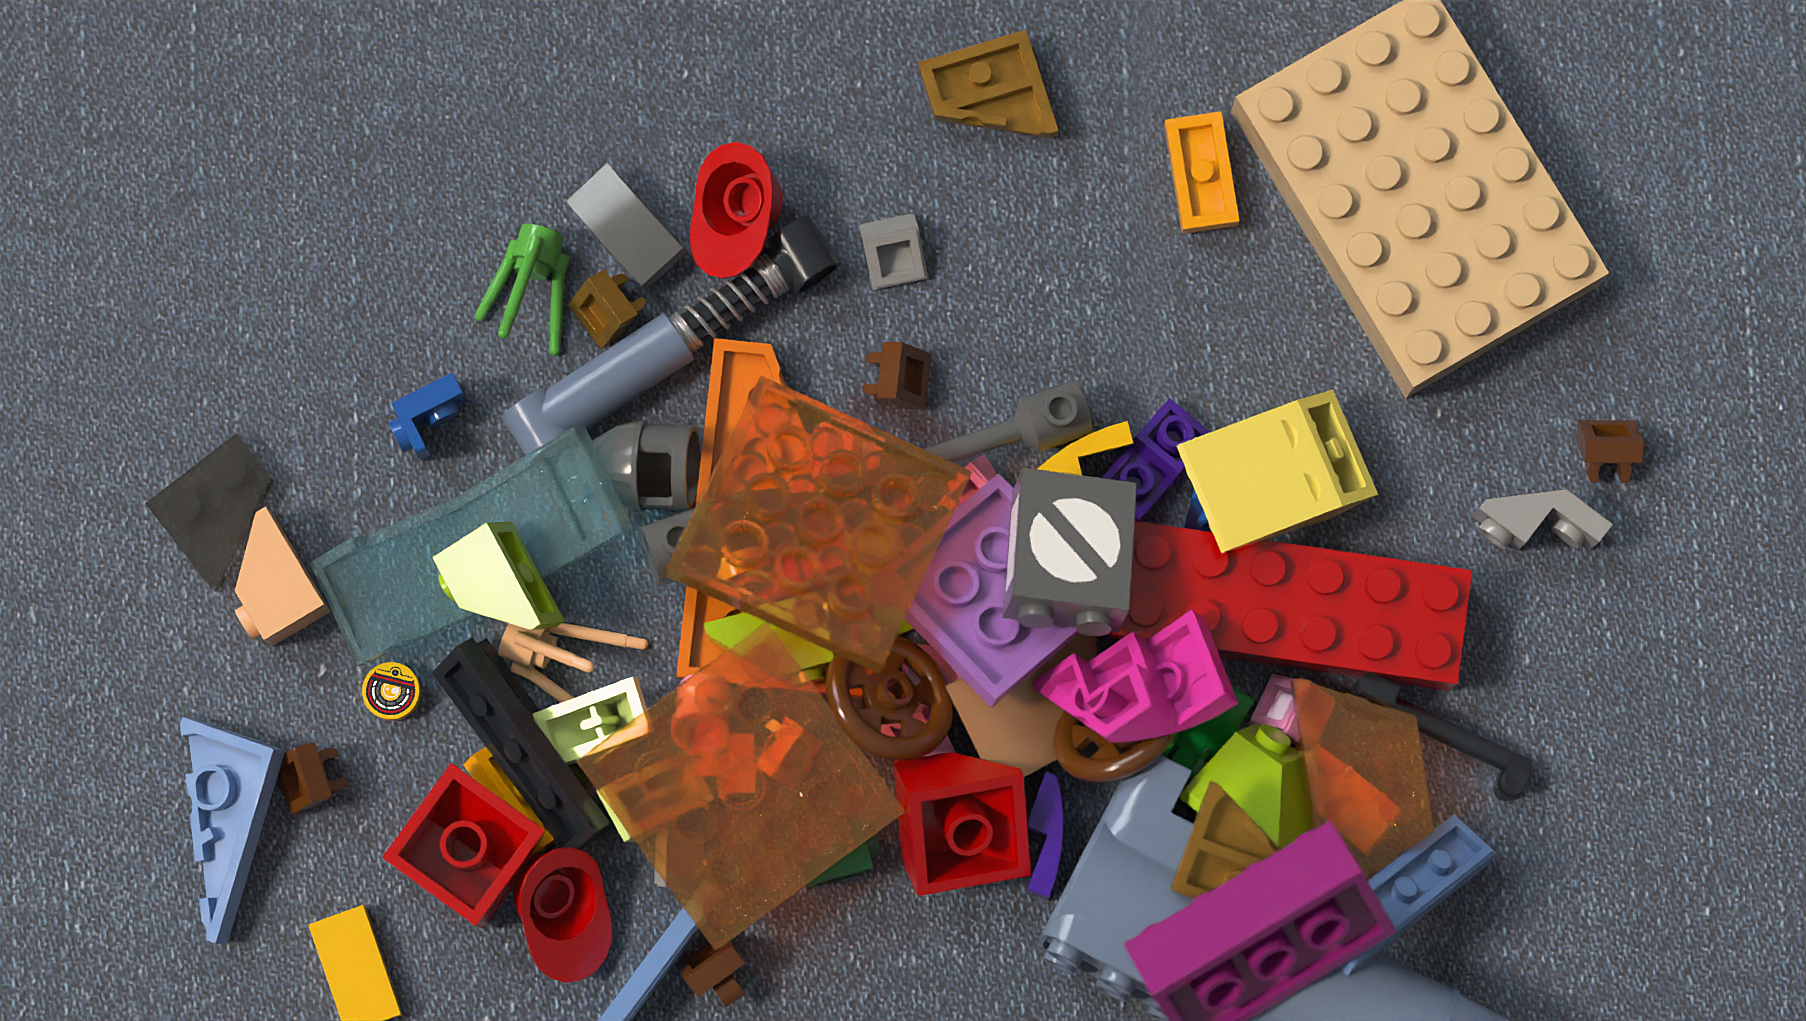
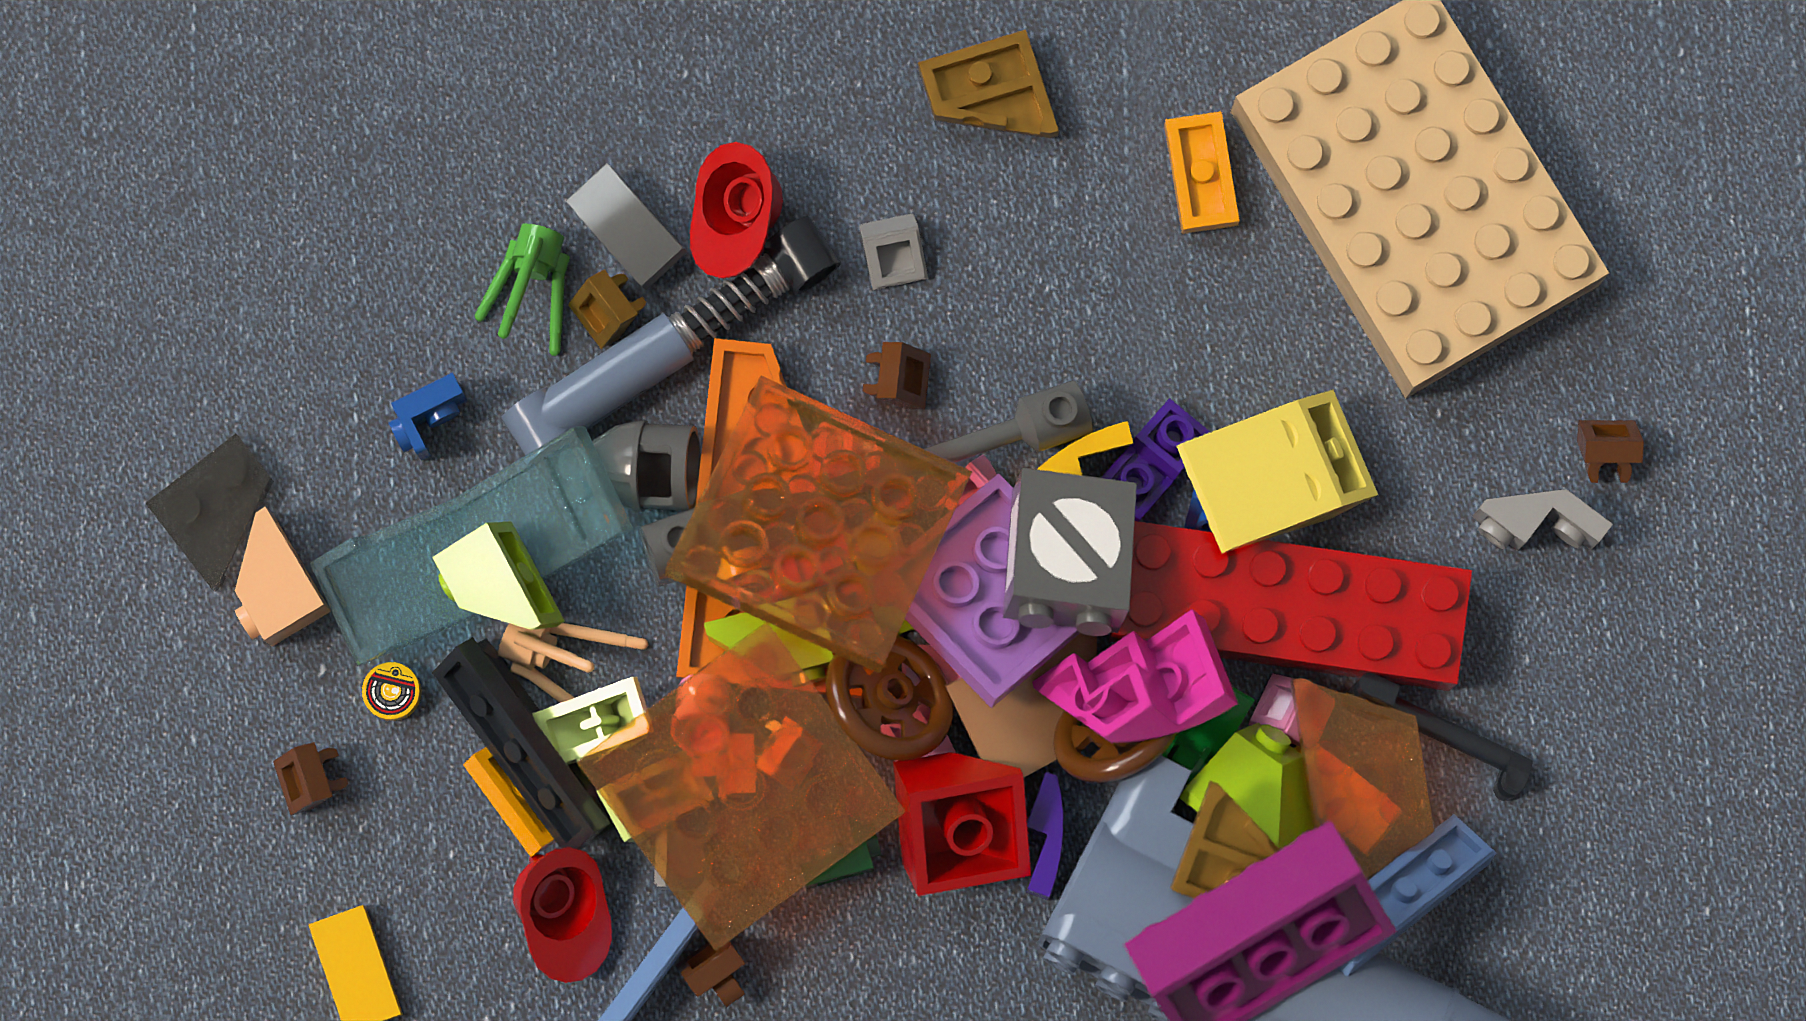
medium blue wing [180,717,285,944] -> none
red slope [381,763,546,929] -> none

